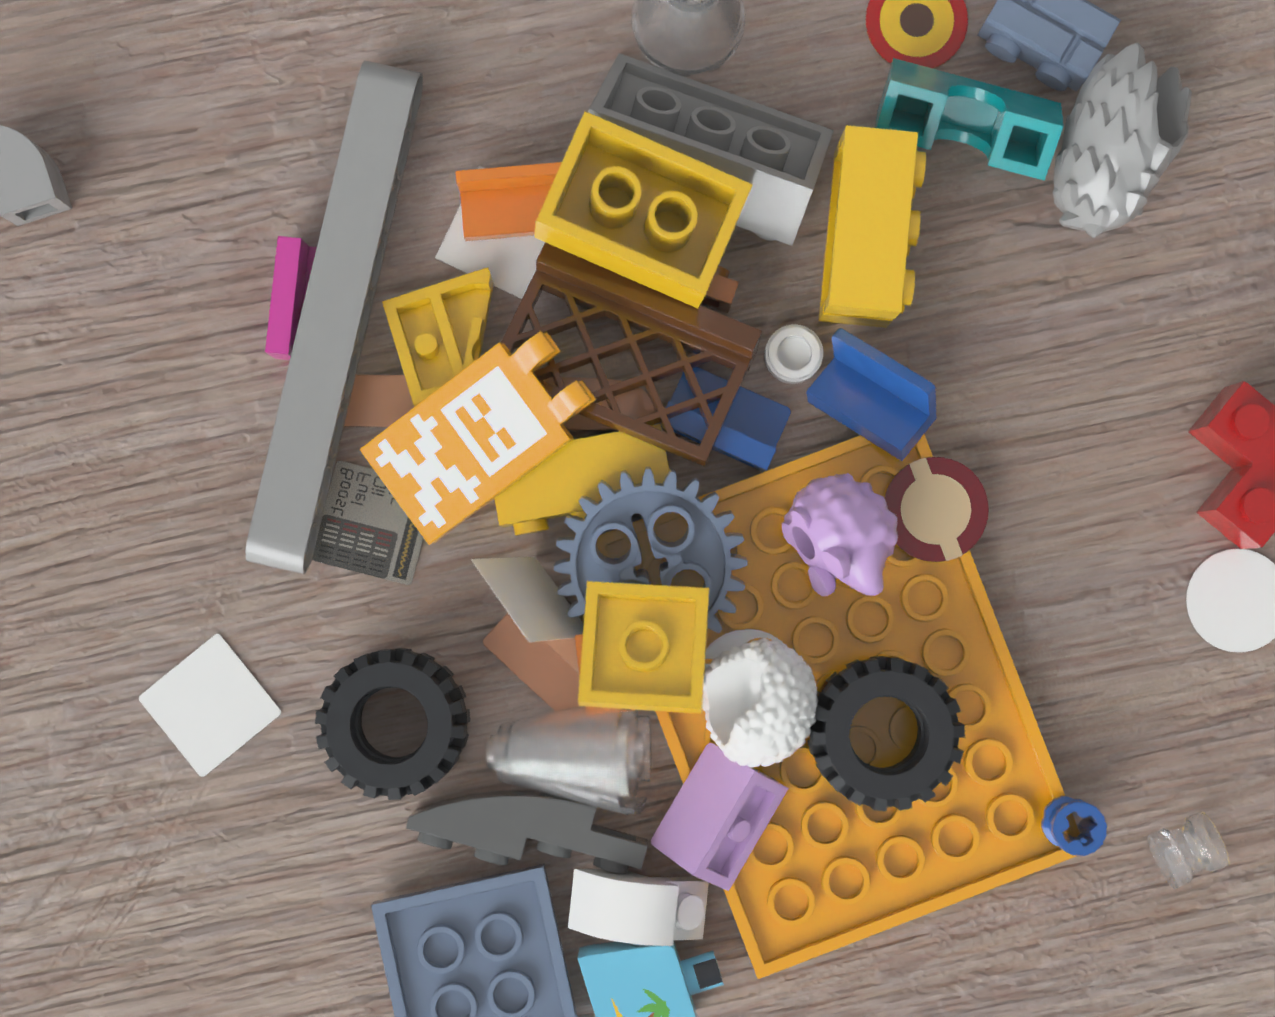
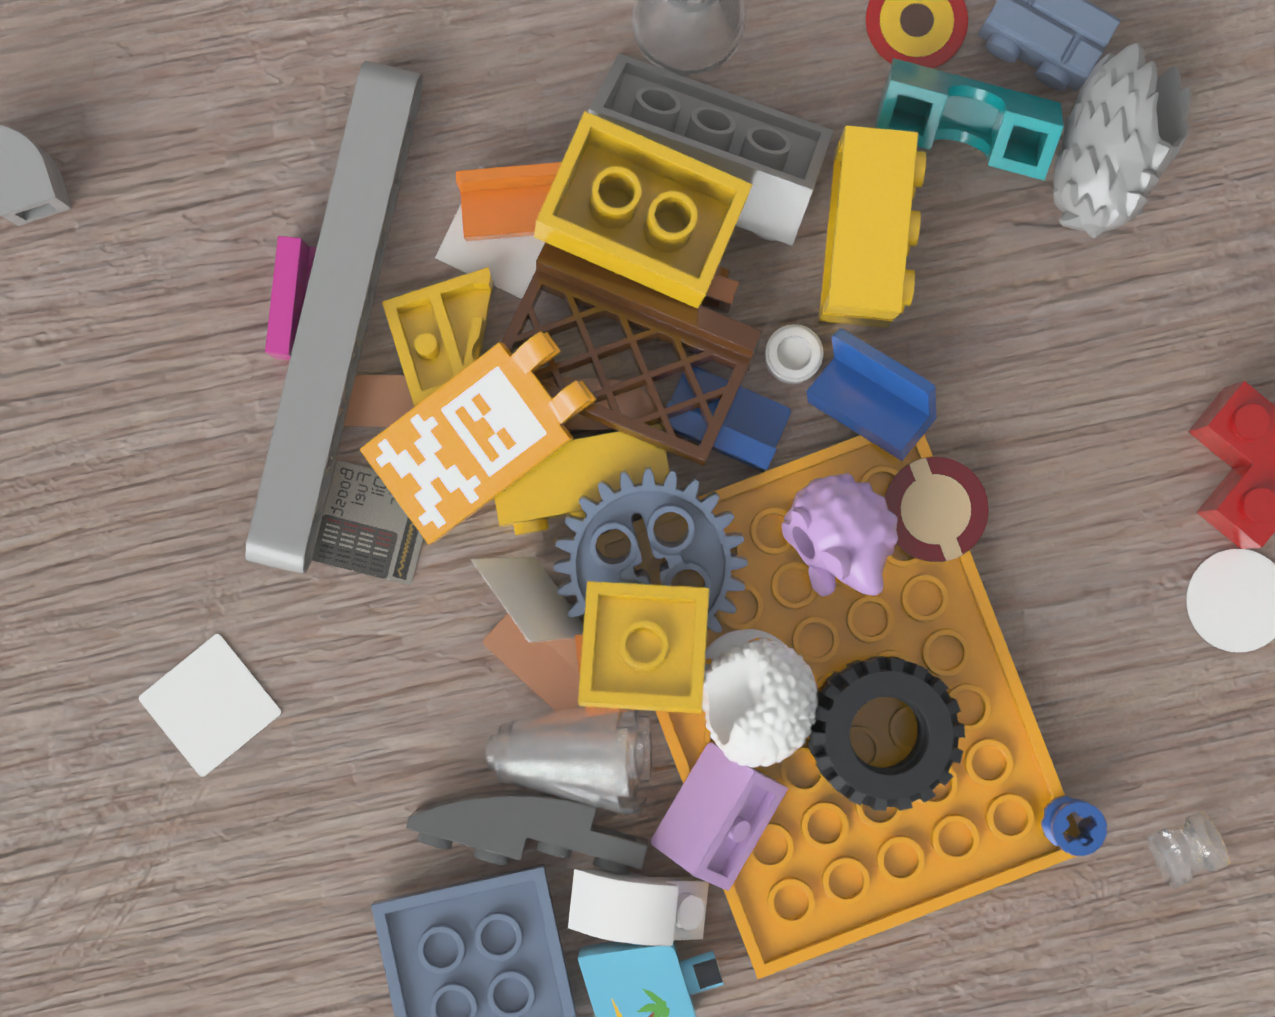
black tyre [315,648,470,800] -> none

